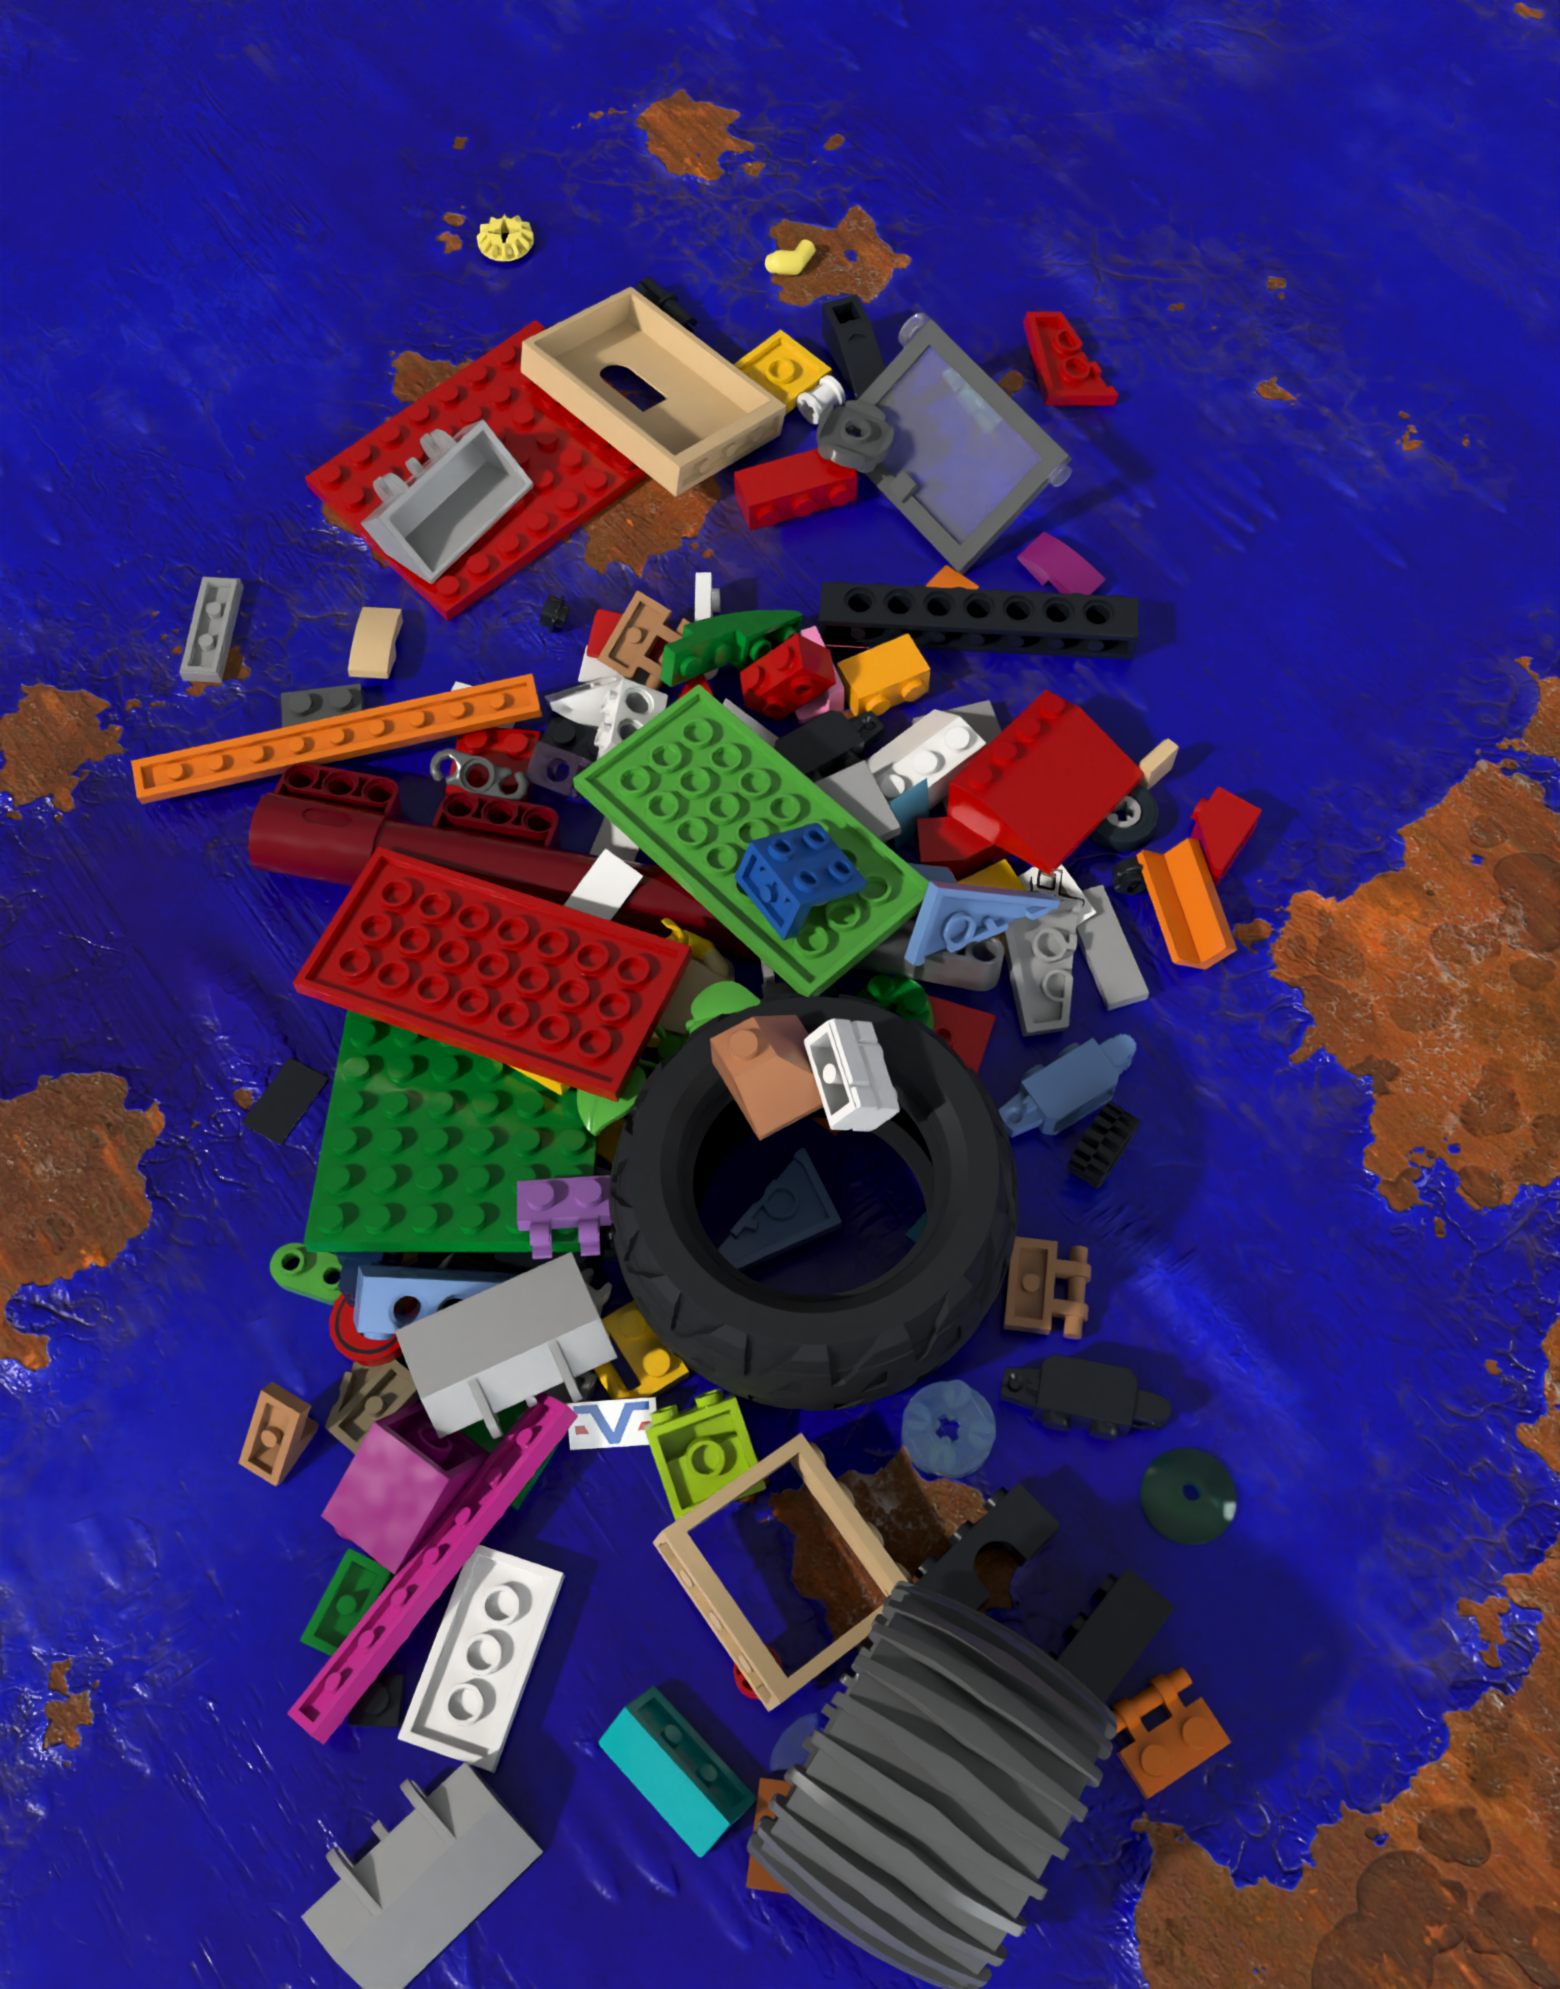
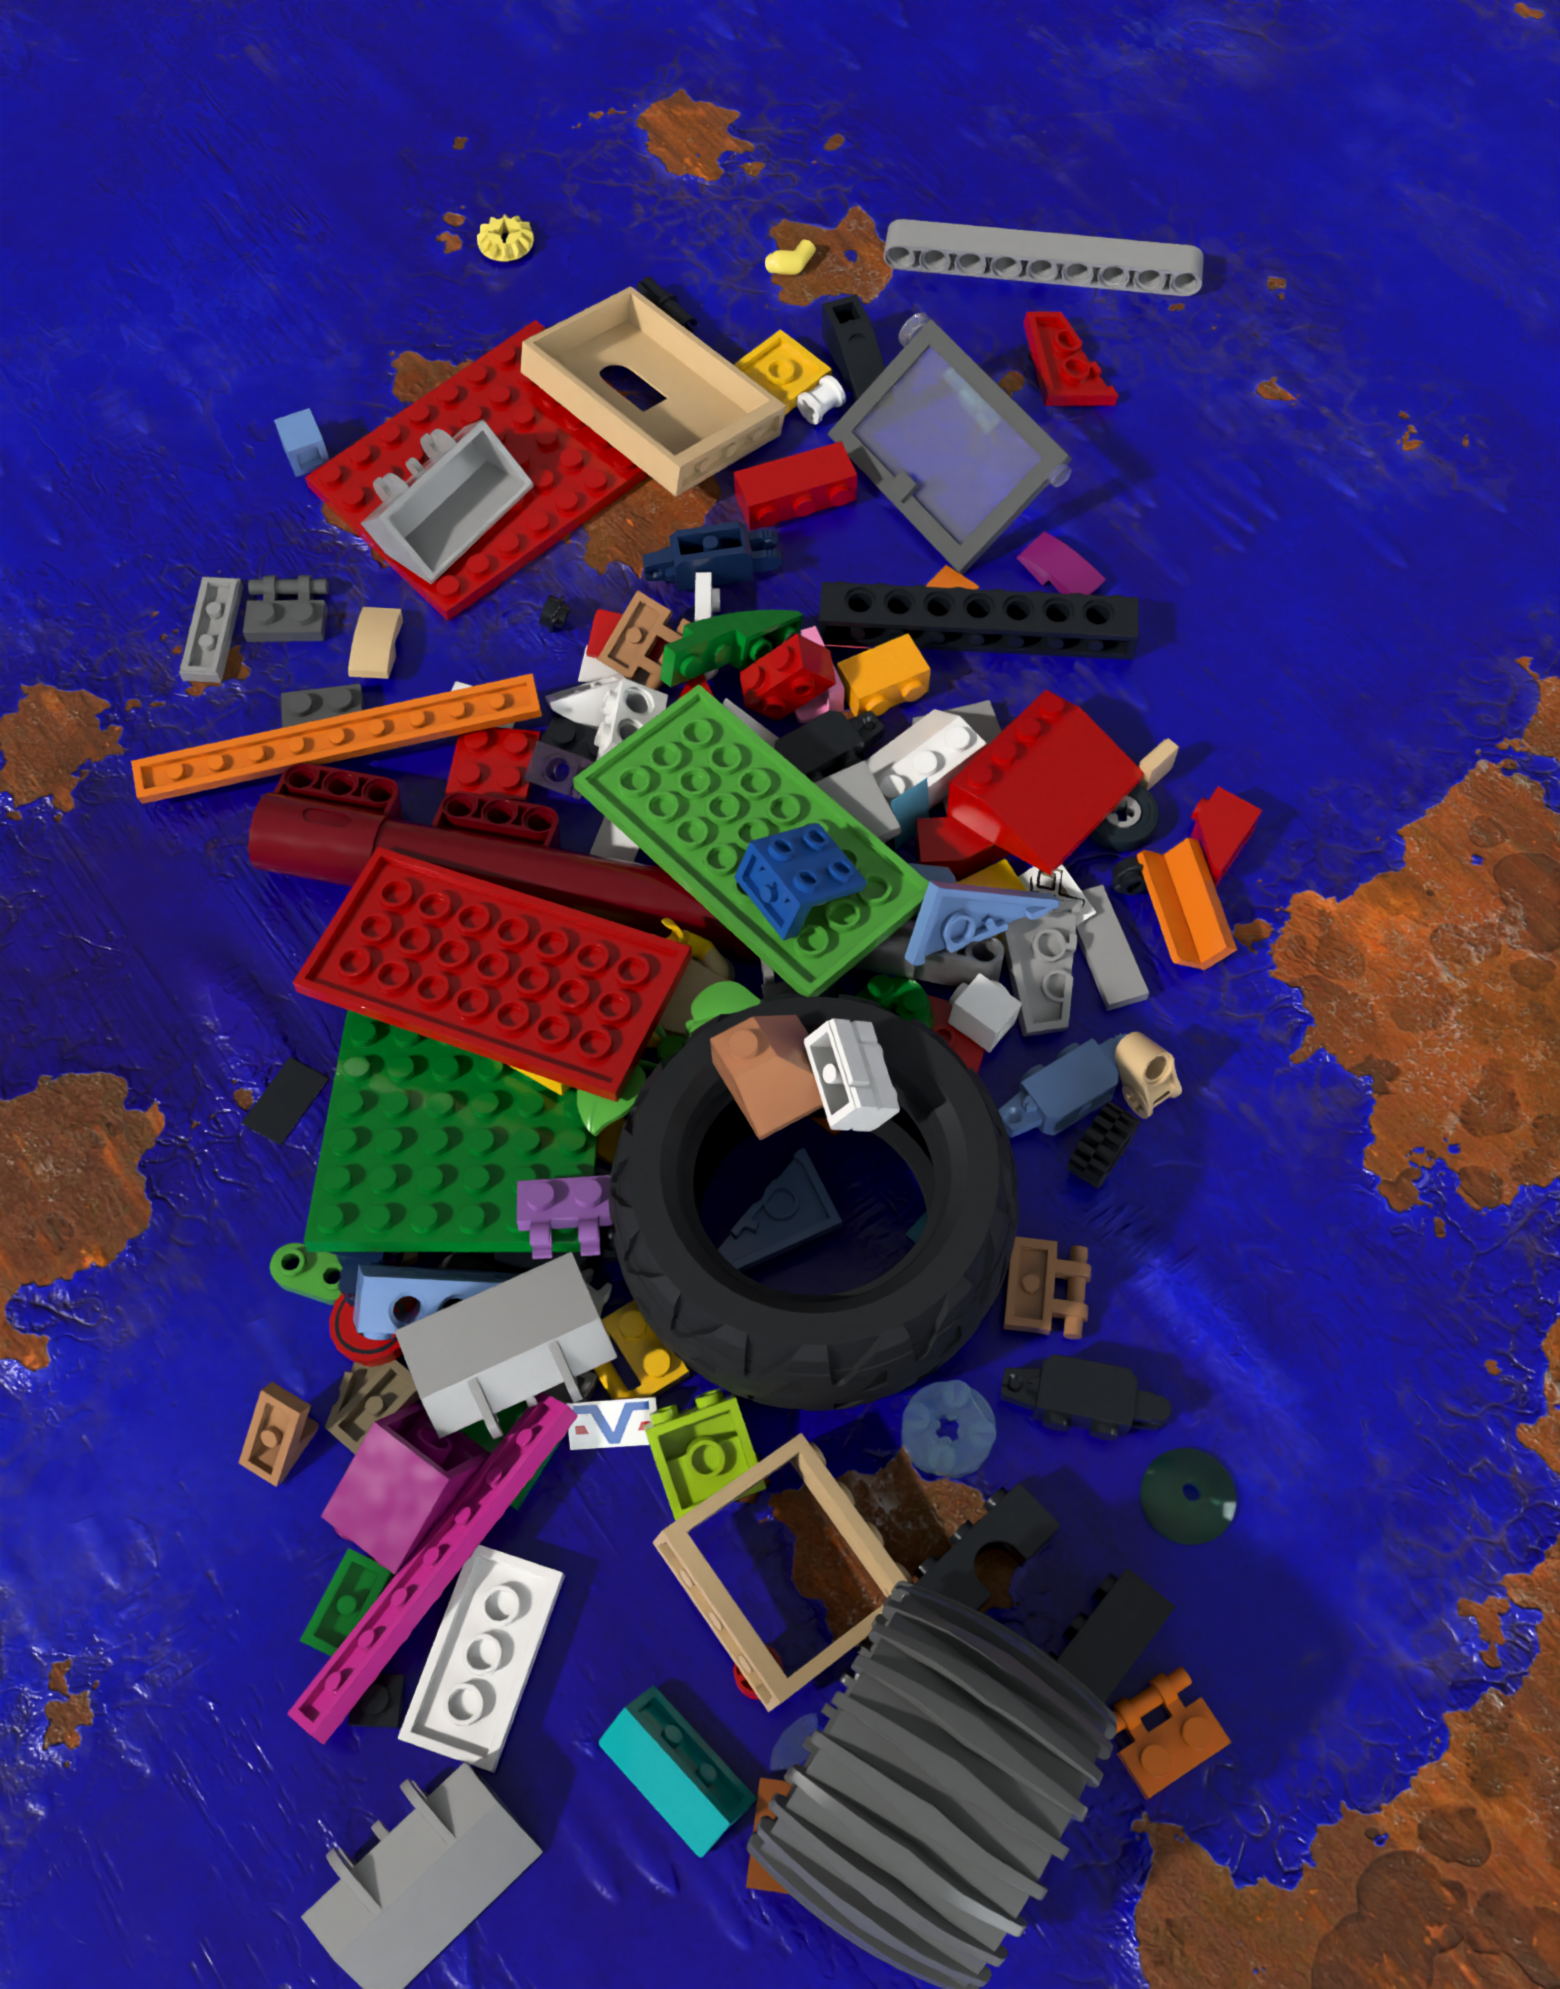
dark grey piece [430,748,528,801] -> none
white sticker [563,848,643,921] -> none
dark grey plate [816,400,894,473] -> none
none -> dark grey plate [243,575,329,642]
none -> medium blue brick [274,408,330,477]
none -> dark blue hinge [642,521,783,591]
none -> light grey beam [883,219,1204,296]
none -> white brick [948,973,1022,1053]
none -> tan piece [1115,1031,1182,1119]

